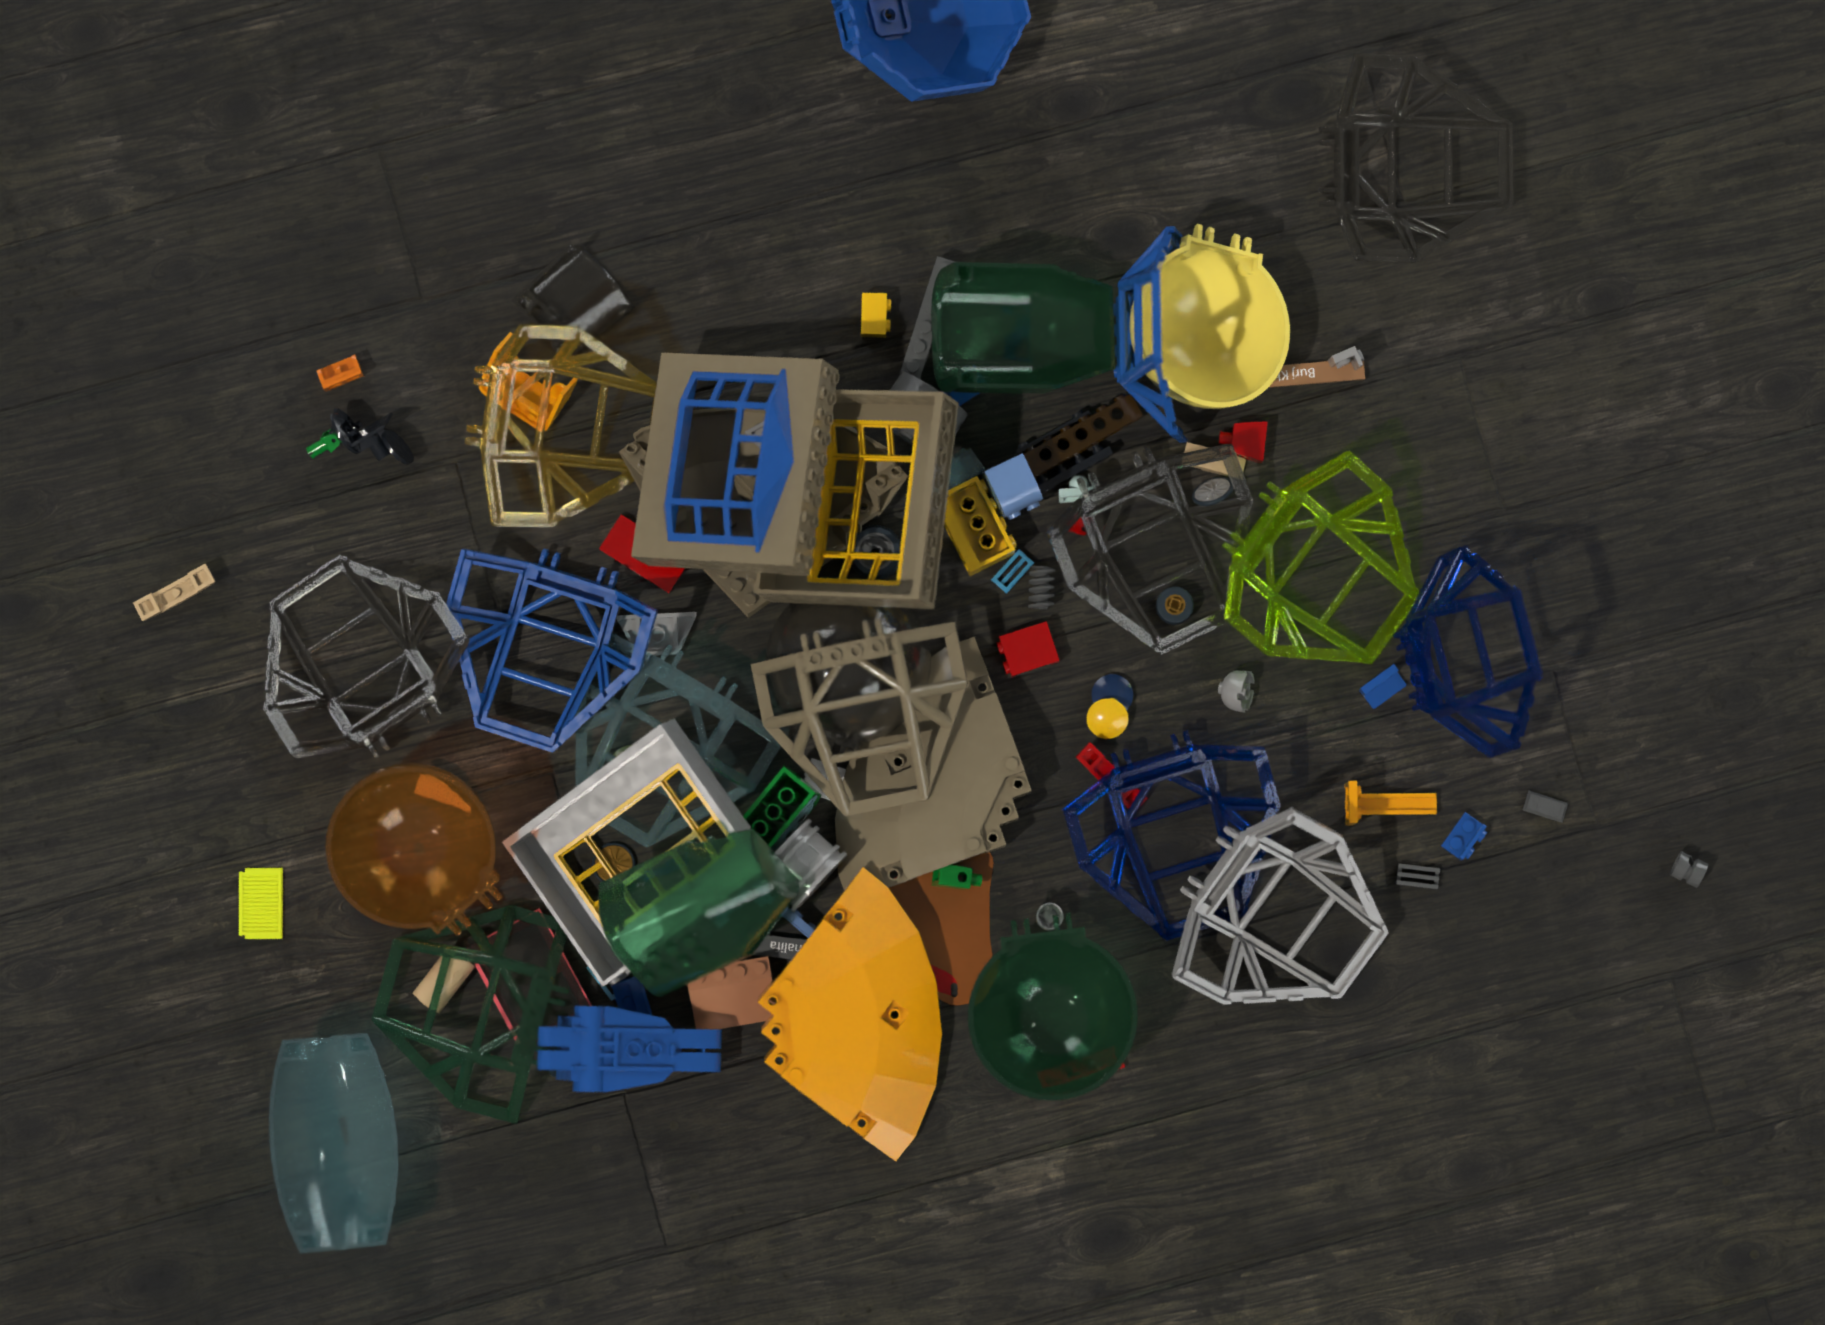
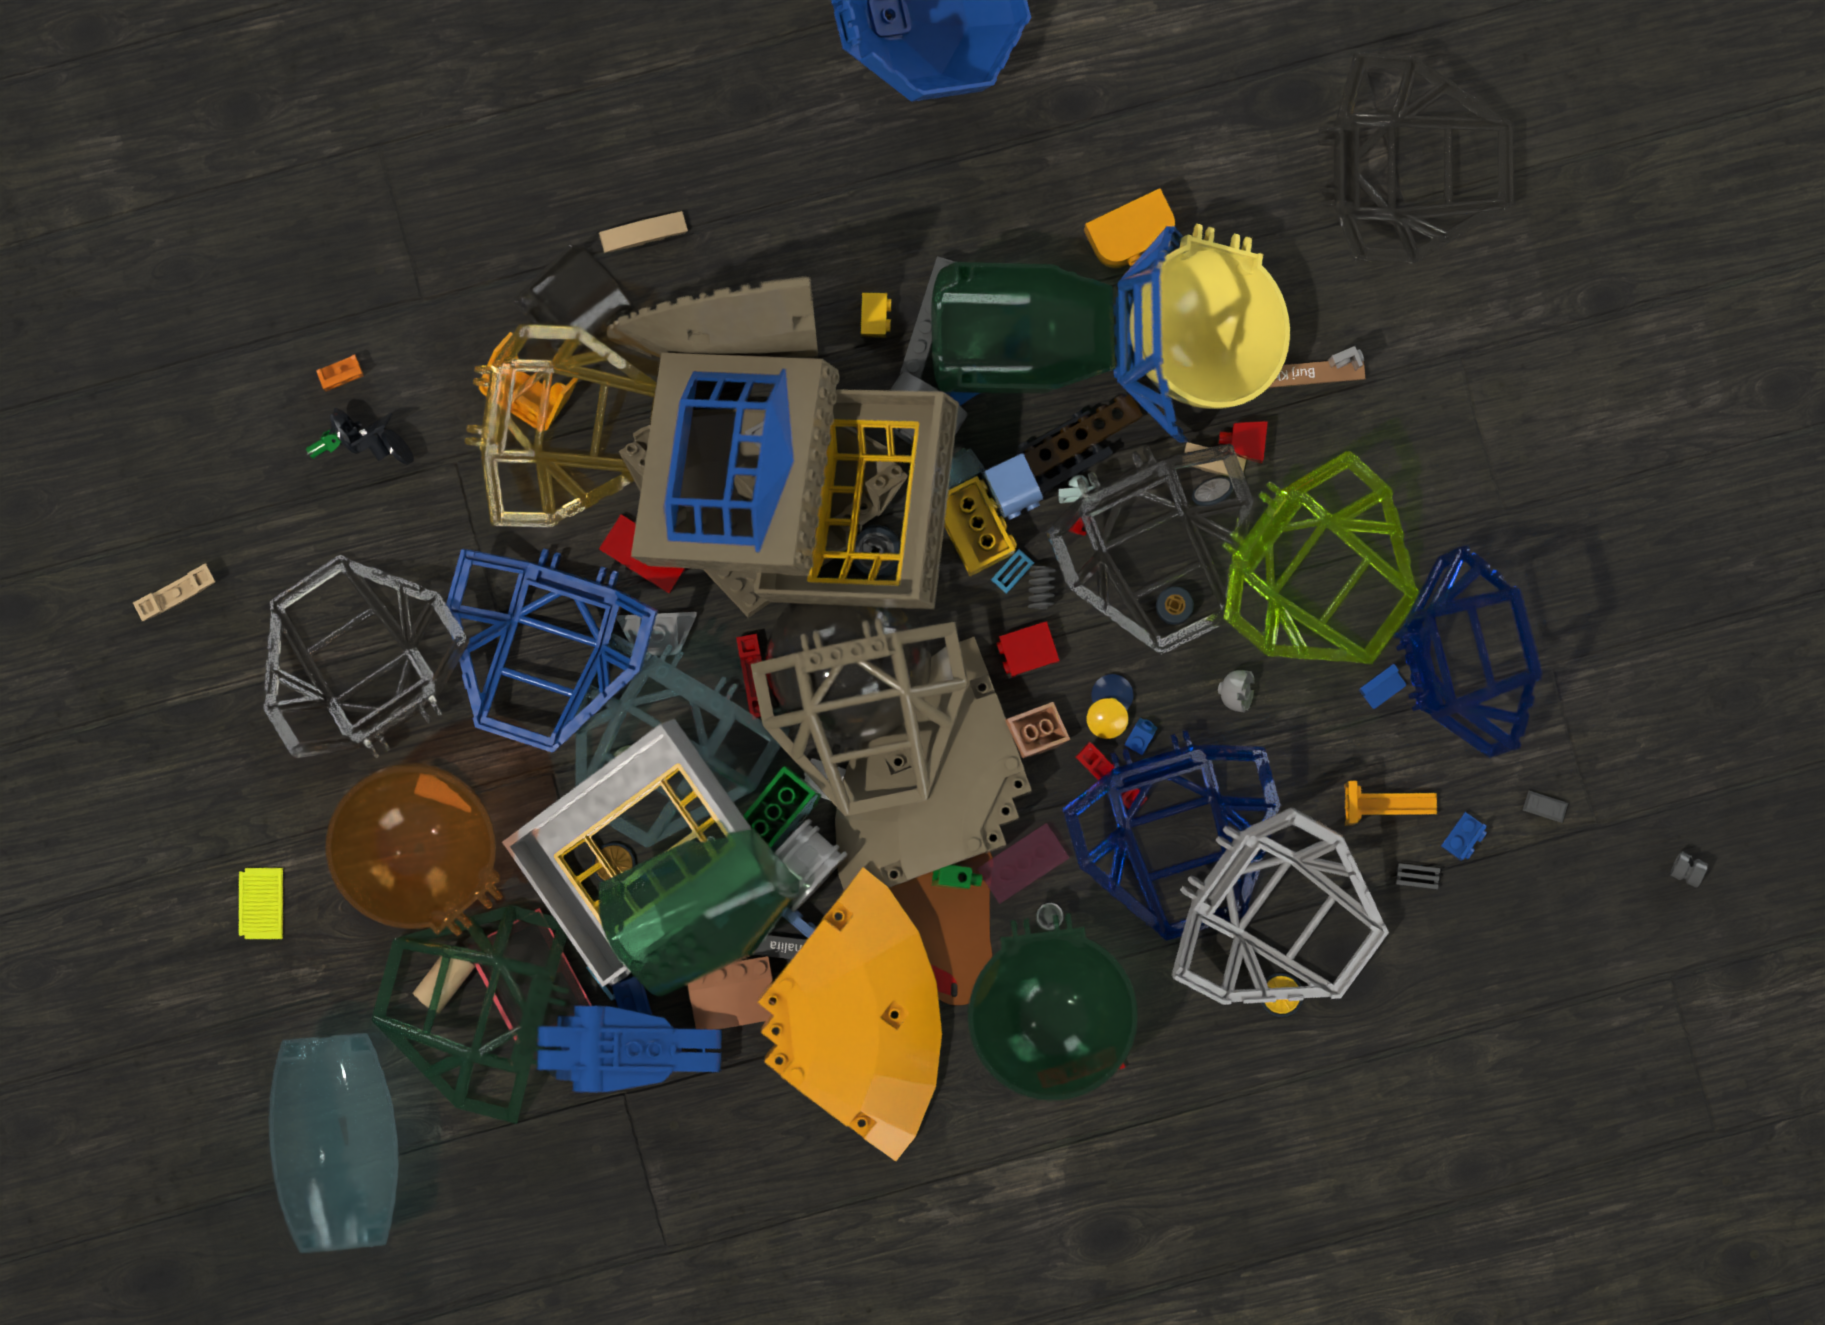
none -> tan slope [599,212,688,253]
none -> dark tan panel [606,277,819,359]
none -> red slope [736,634,762,719]
none -> clear pink tile [977,823,1069,904]
none -> nougat slope [1005,702,1070,758]
none -> light orange brick [1084,188,1175,268]
none -> blue bracket [1124,718,1157,755]
none -> yellow wheel [1261,973,1303,1017]

